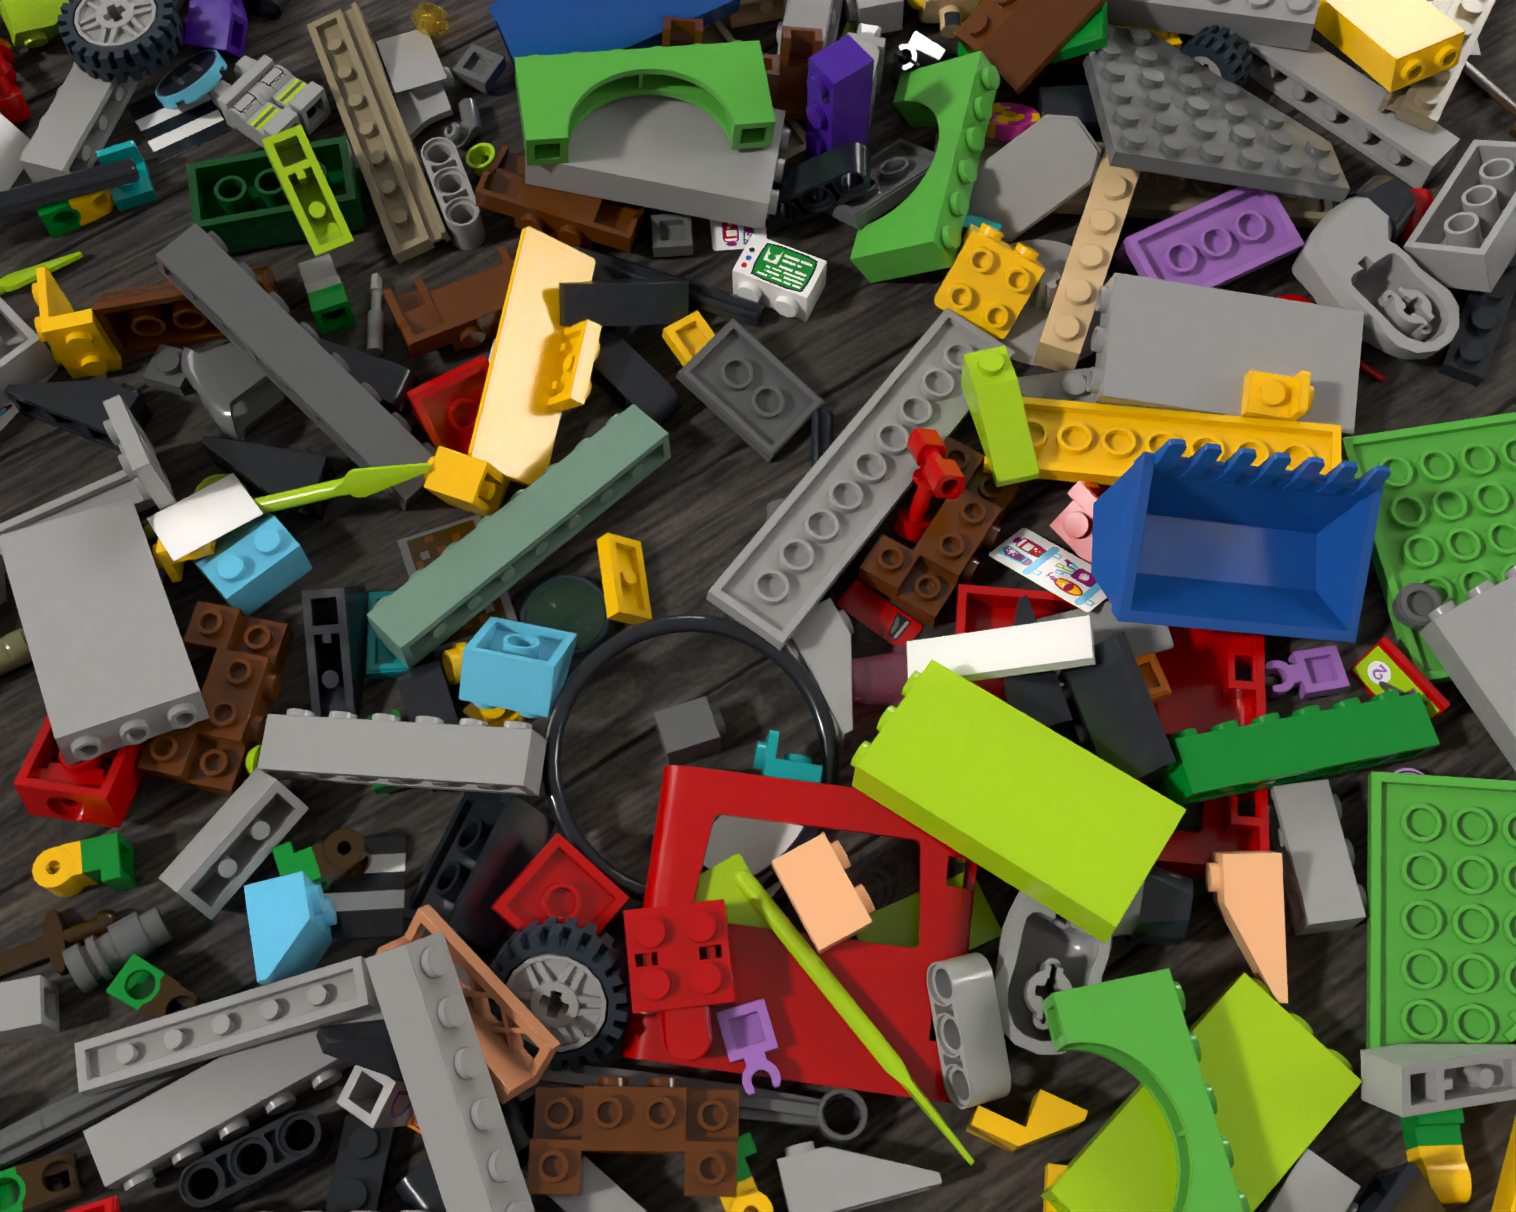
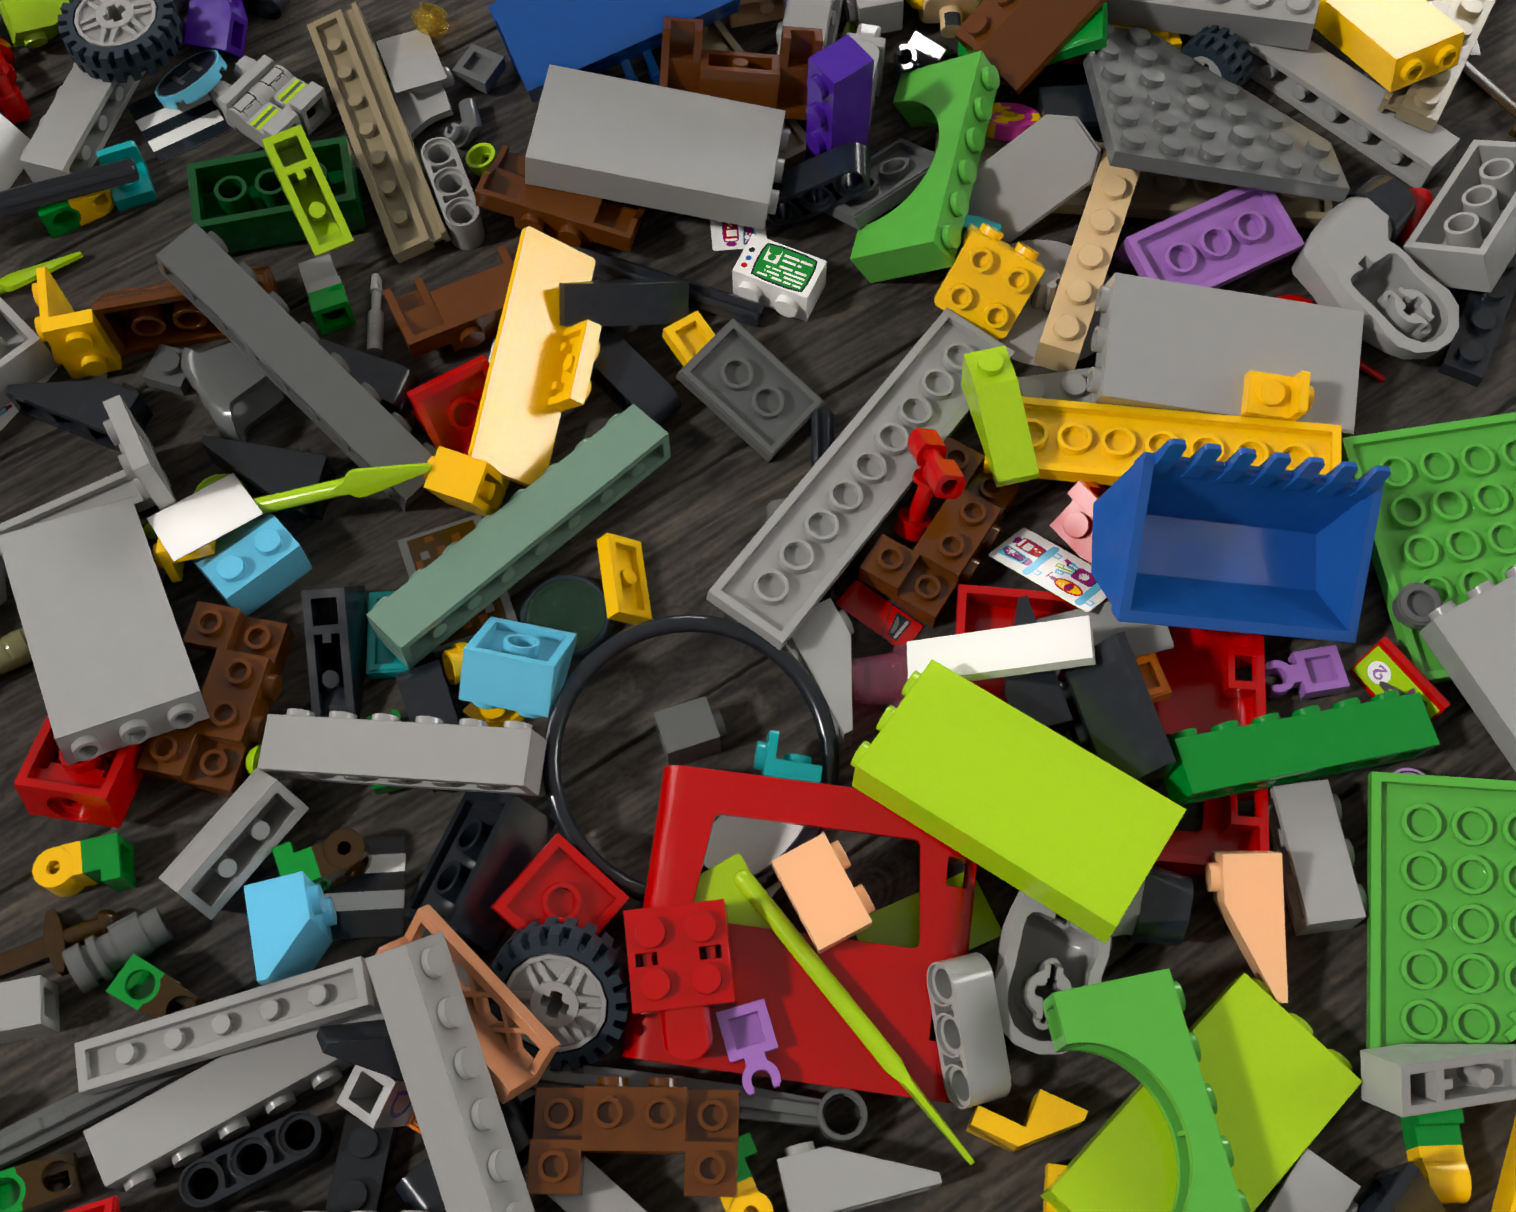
bright green arch [514,40,776,166] -> none
dark grey plate [651,213,693,257] -> none

